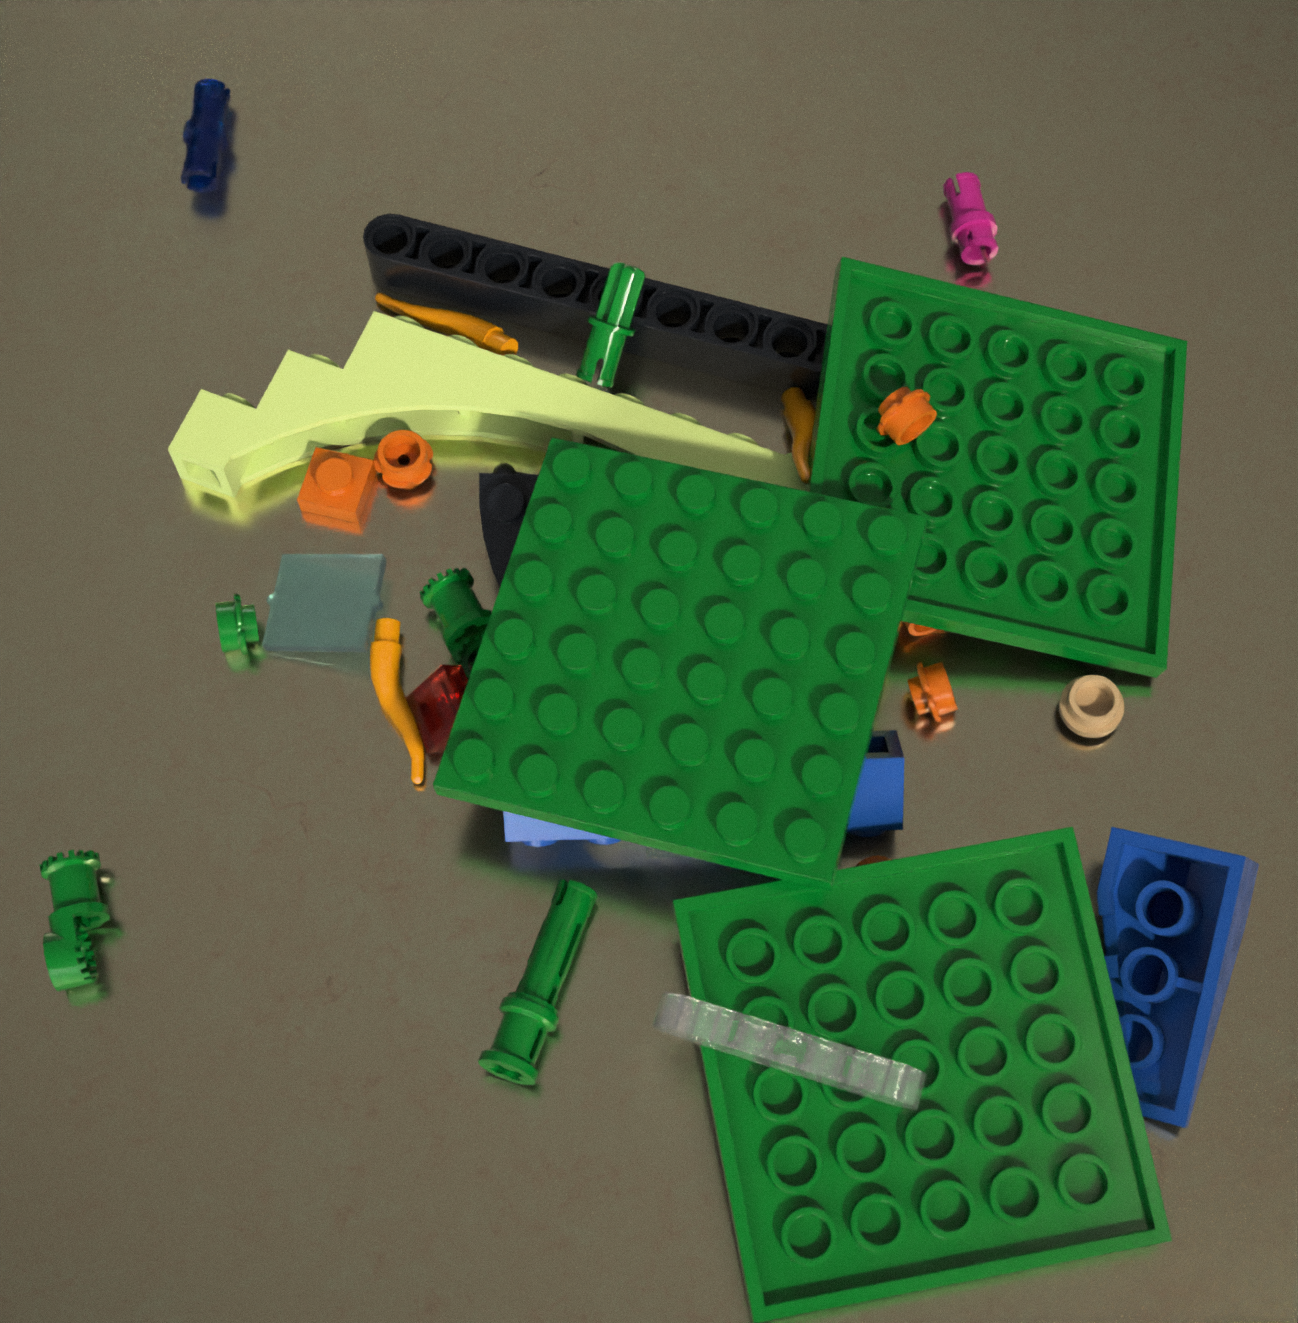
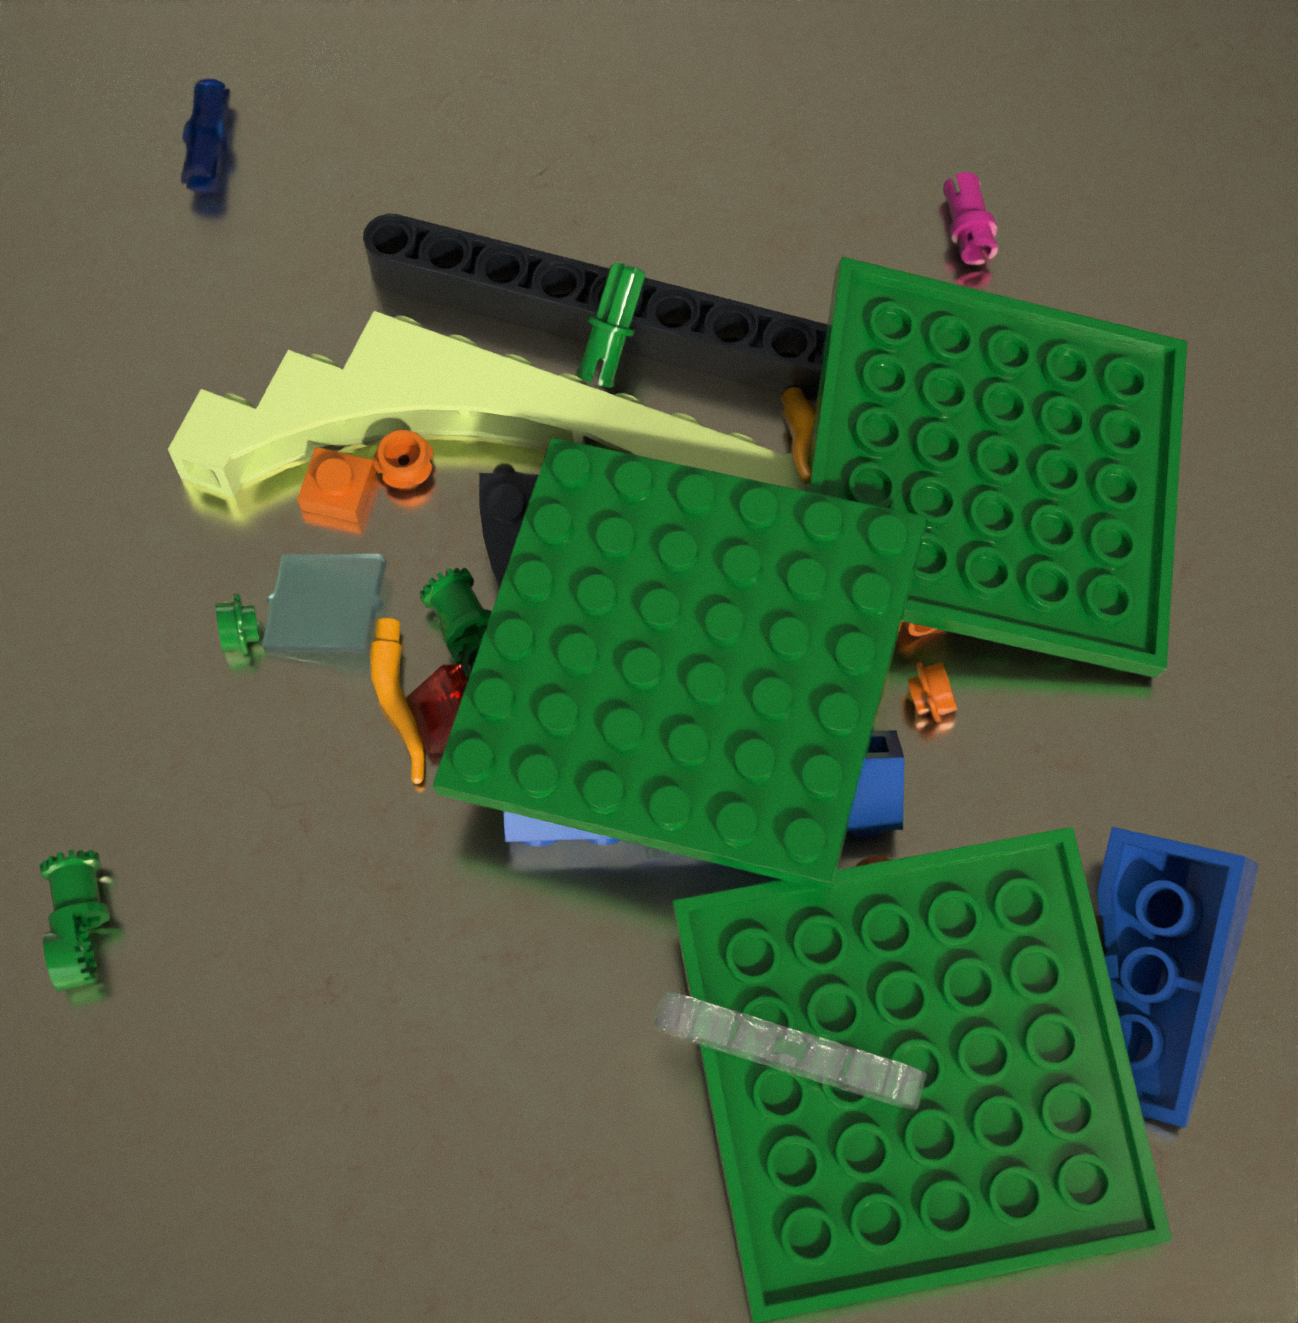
light orange animal [375,293,518,356] -> none
green pin [478,879,598,1085] -> none
orange plate [877,387,937,445] -> none
tan plate [1059,675,1125,738] -> none

